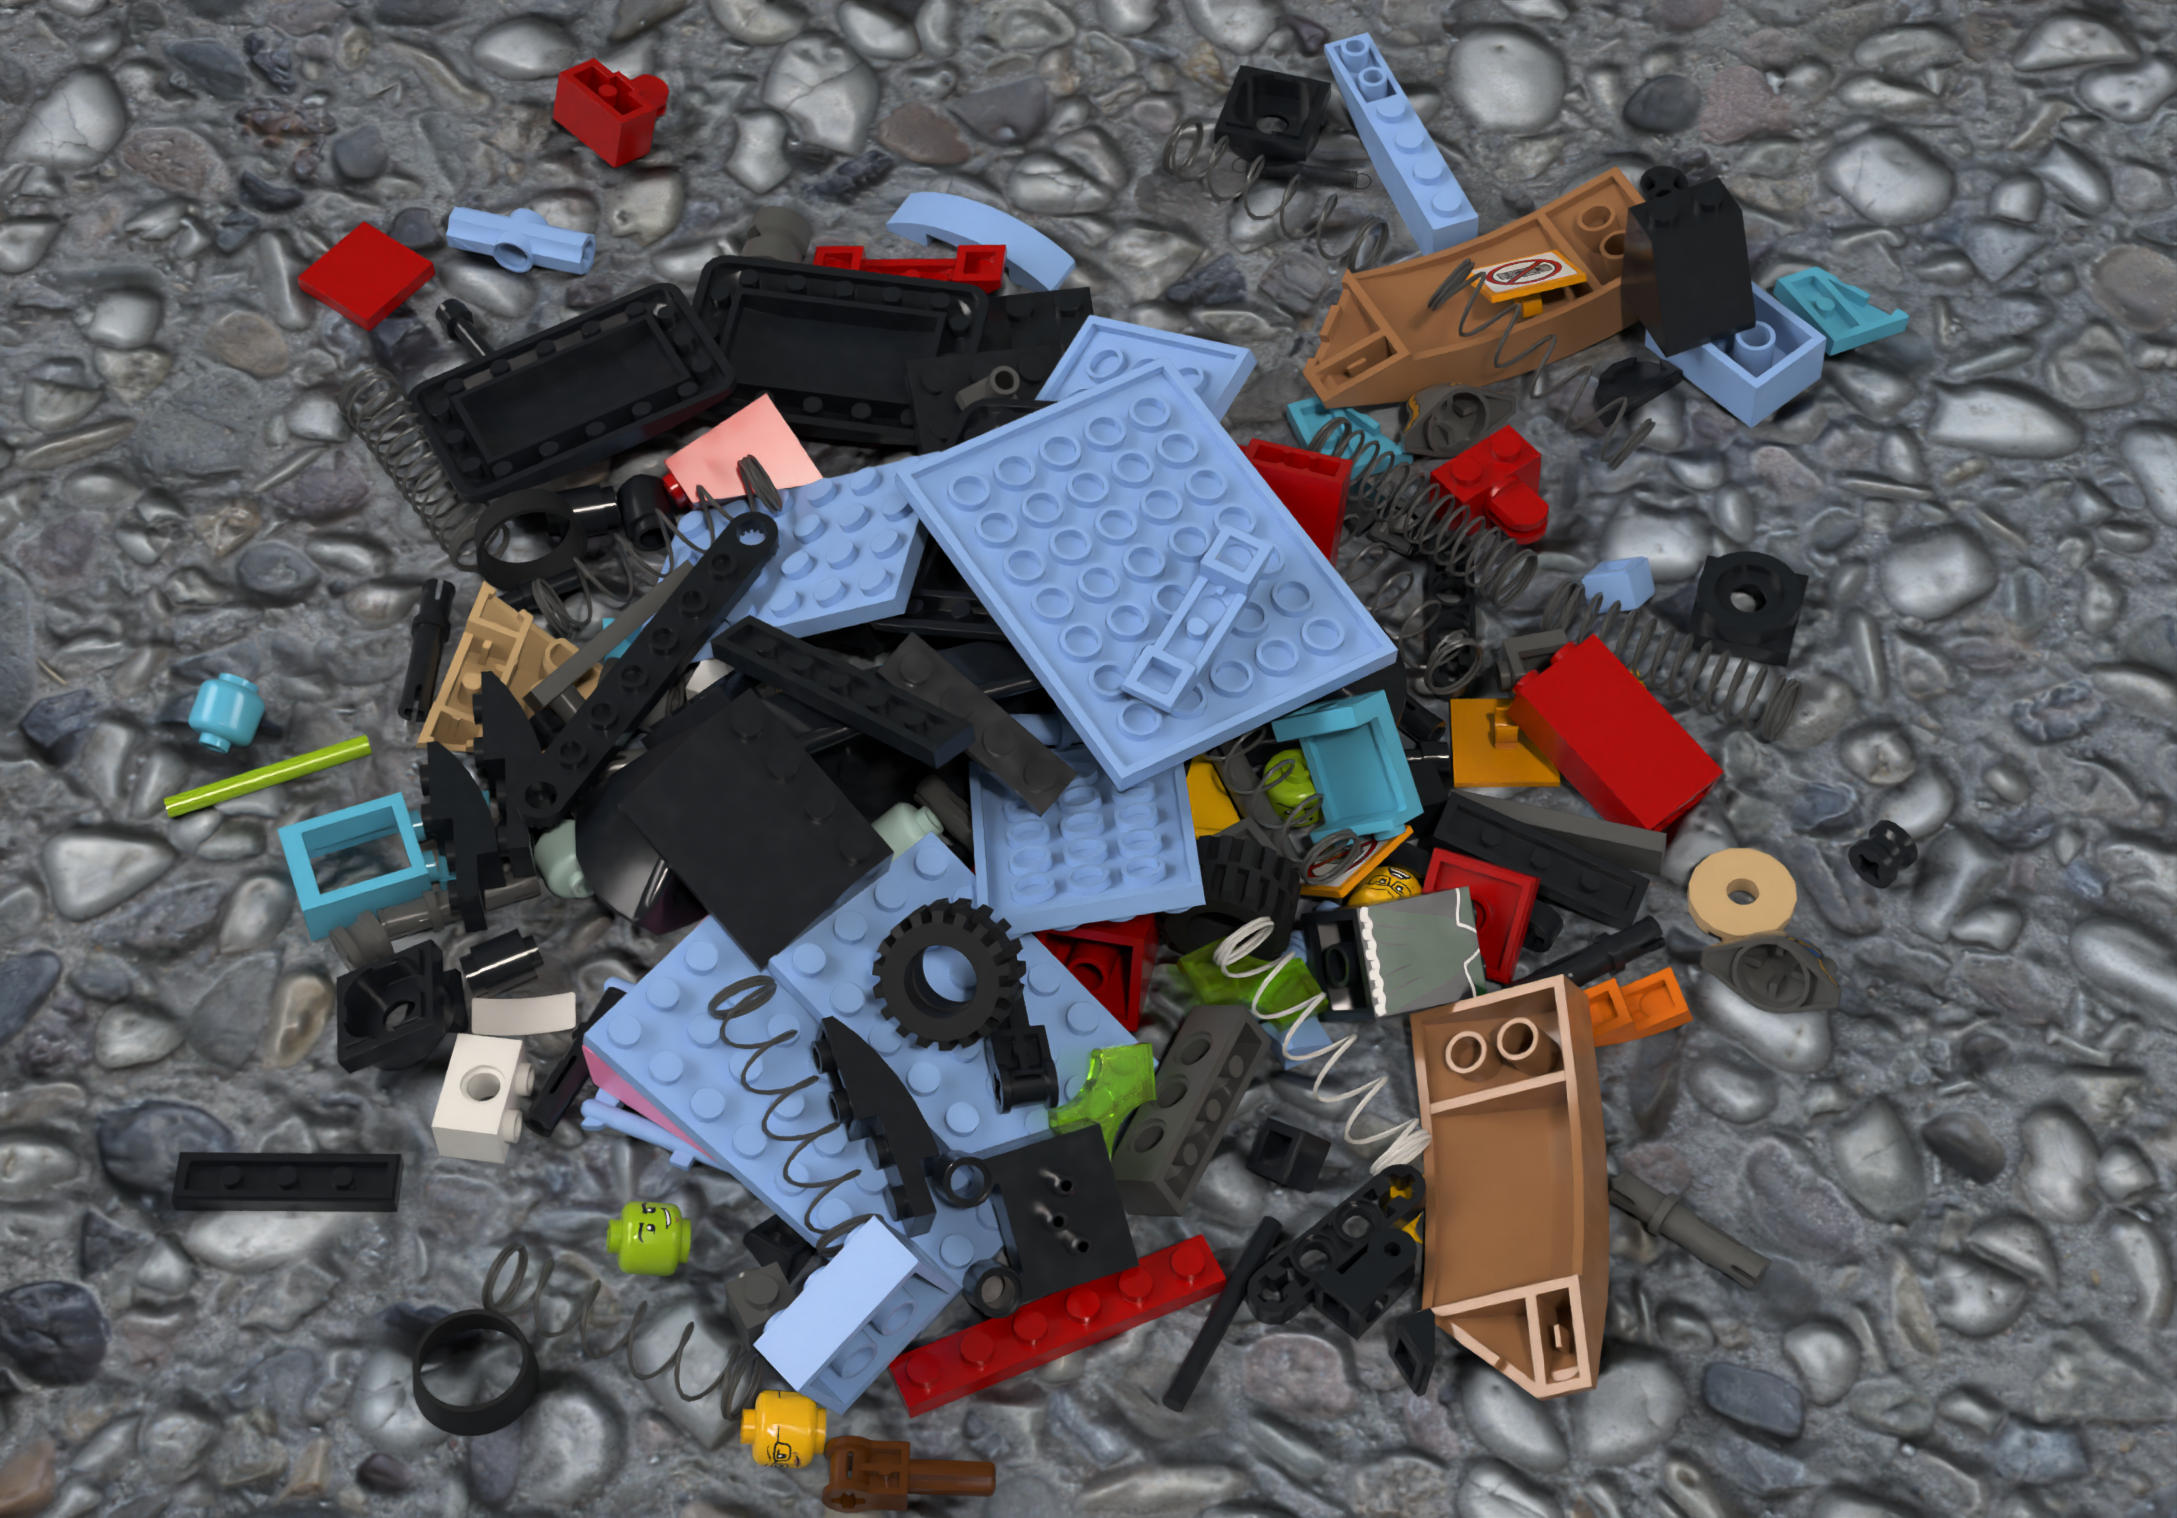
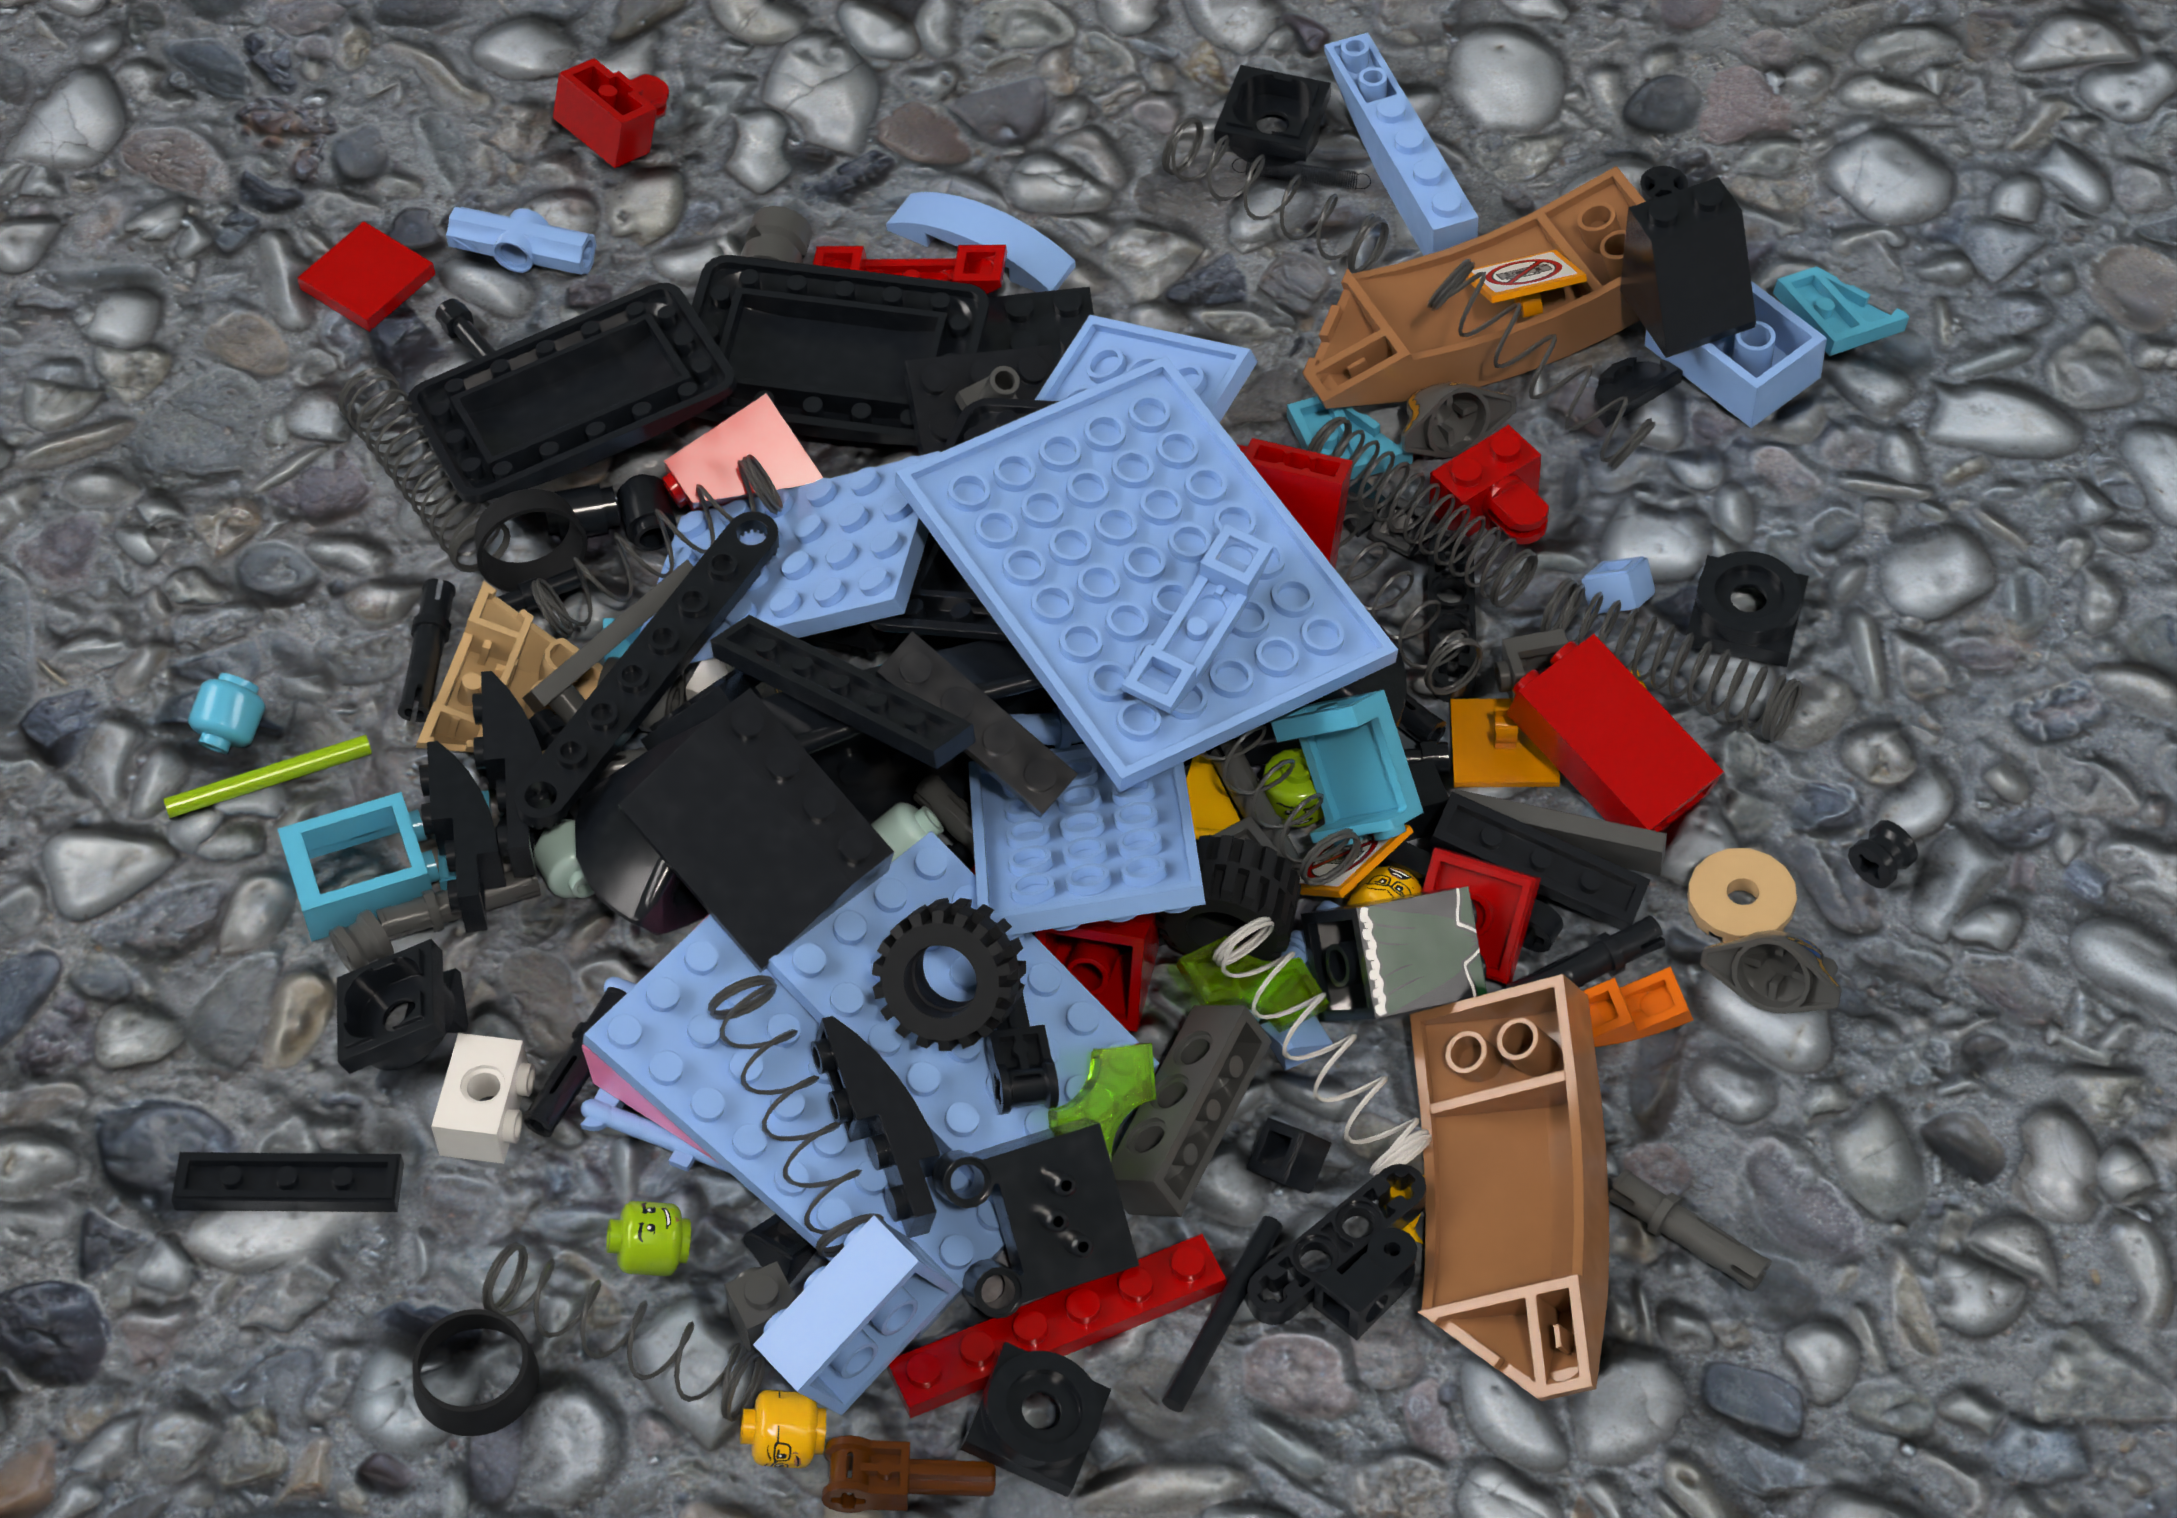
black brick [459,928,544,998] -> none
white sticker [471,992,576,1036] -> none
black slope [1388,1308,1435,1397] -> none
none -> black piece [960,1342,1111,1497]

